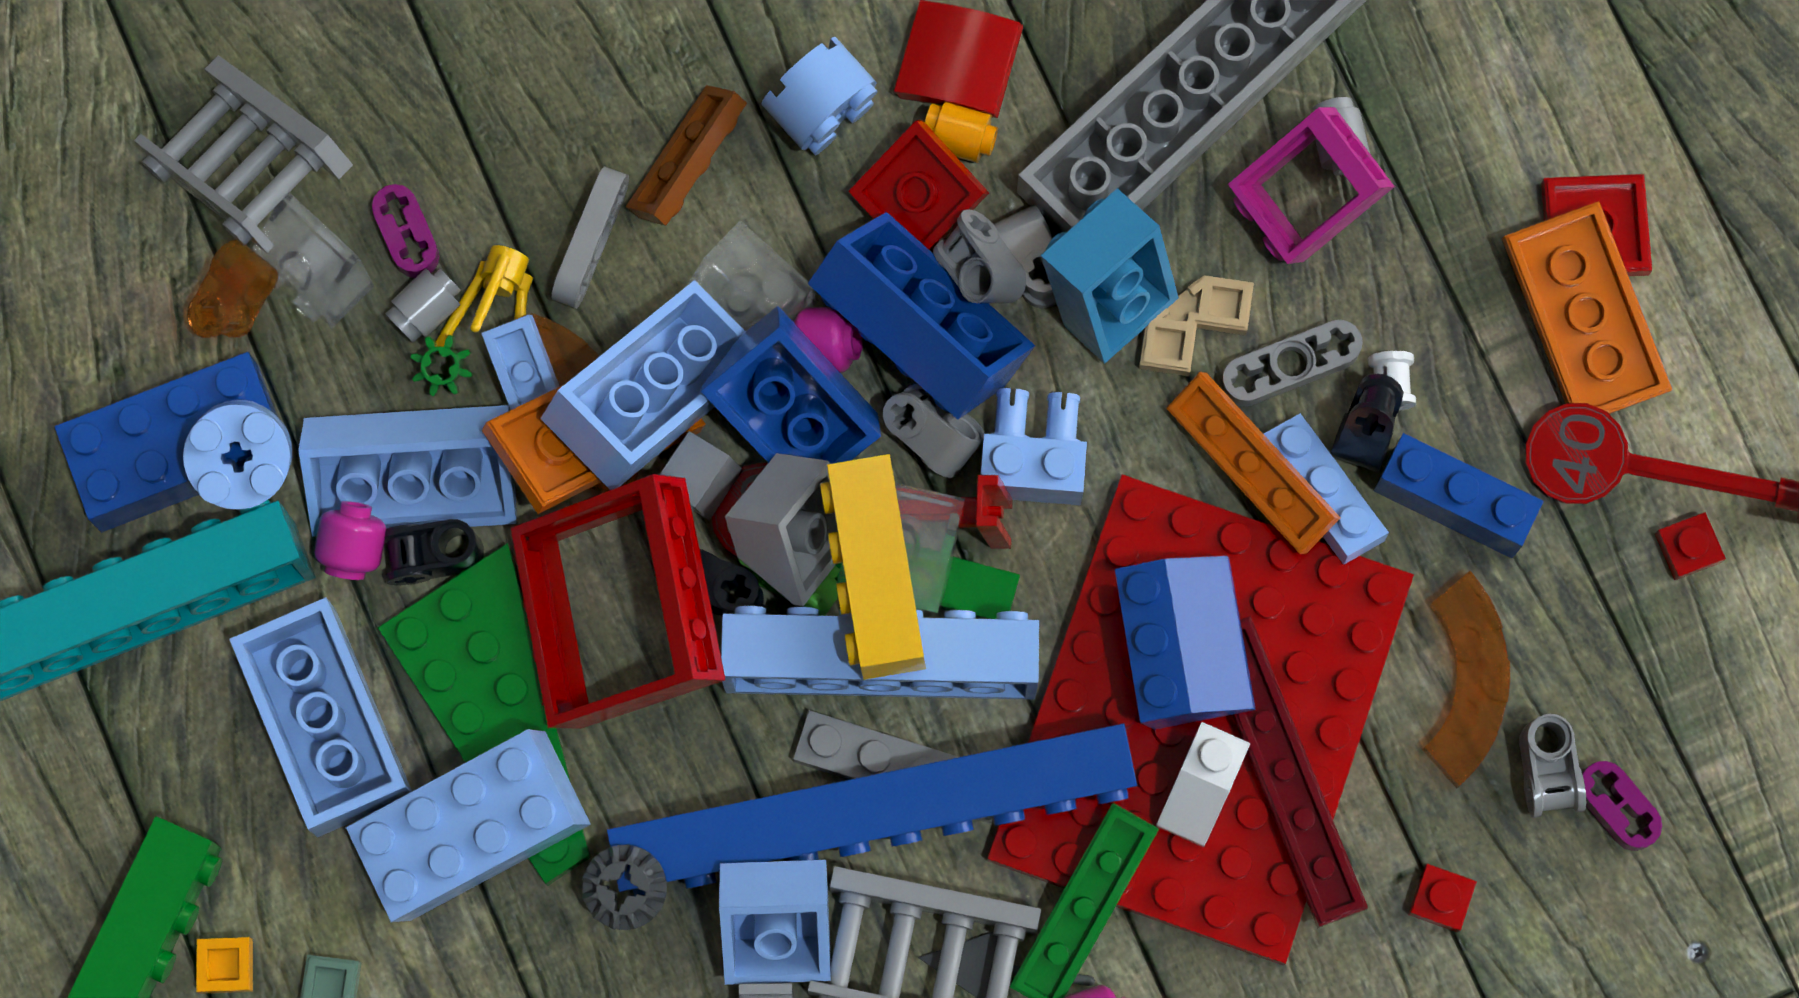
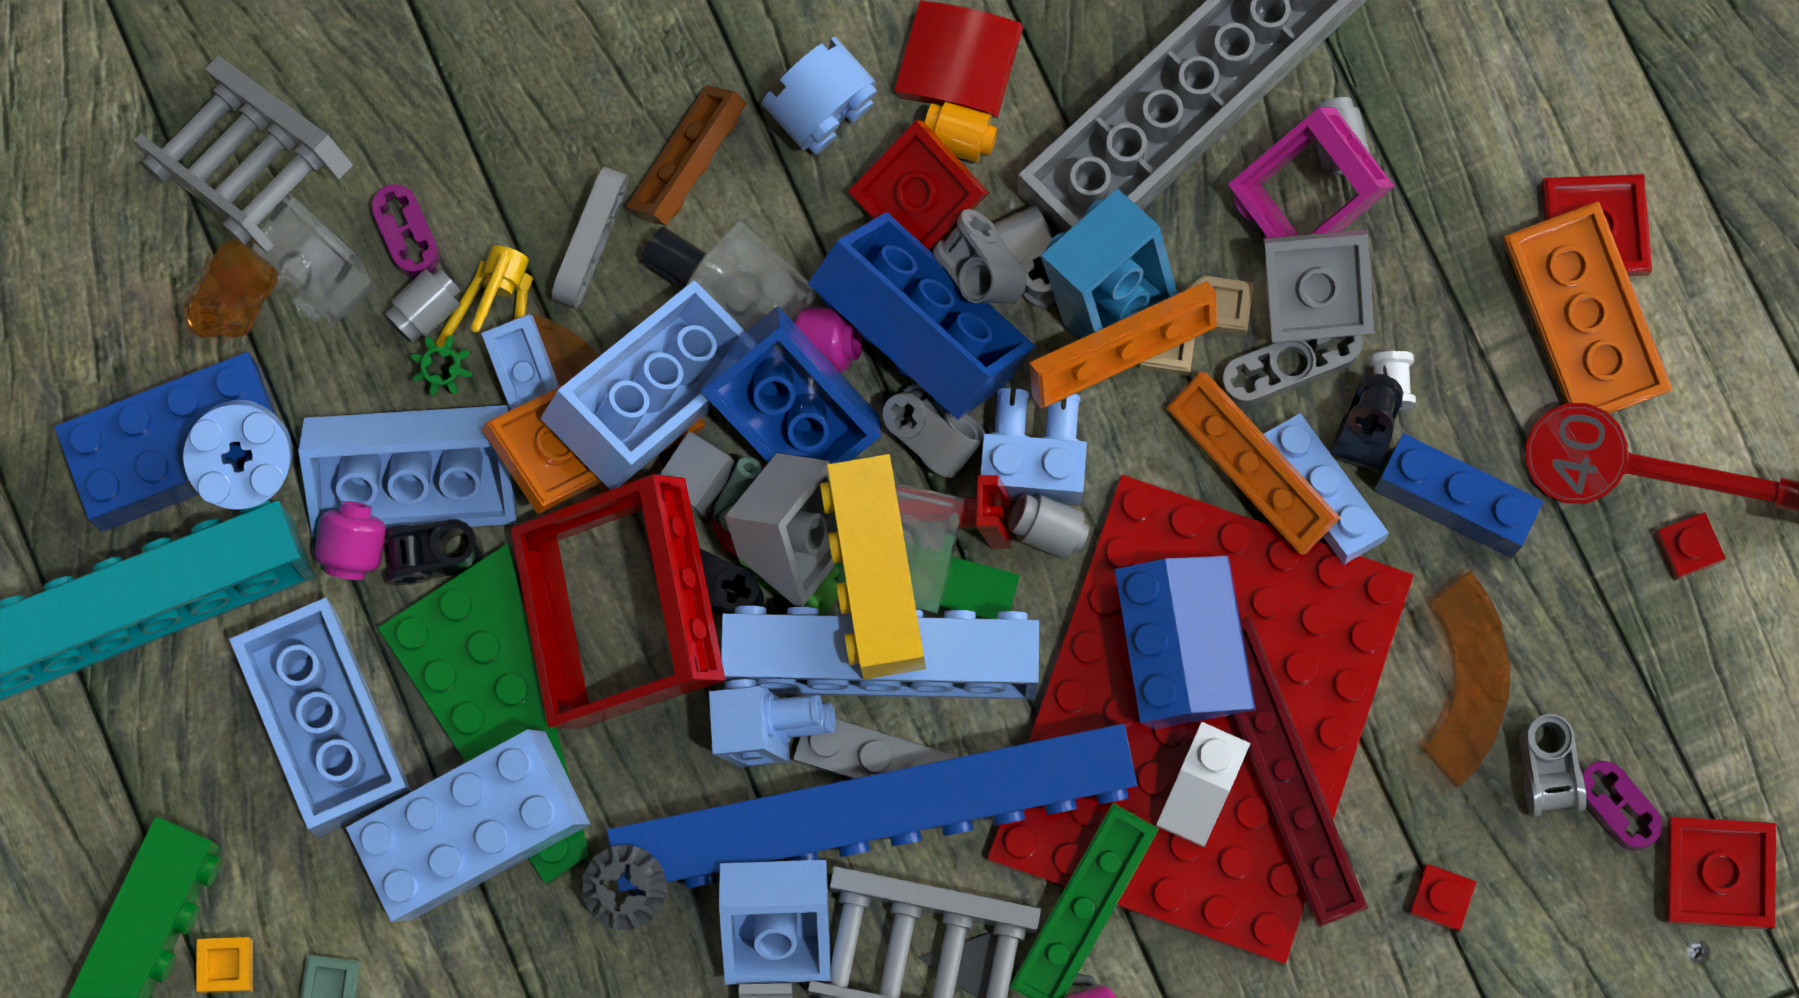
none -> black piece [641,226,709,289]
none -> light blue brick [709,679,836,768]
none -> sand green arm [713,457,762,532]
none -> light grey brick [1008,493,1089,559]
none -> orange tile [1029,281,1217,409]
none -> light grey plate [1264,230,1374,343]
none -> red plate [1666,817,1776,930]

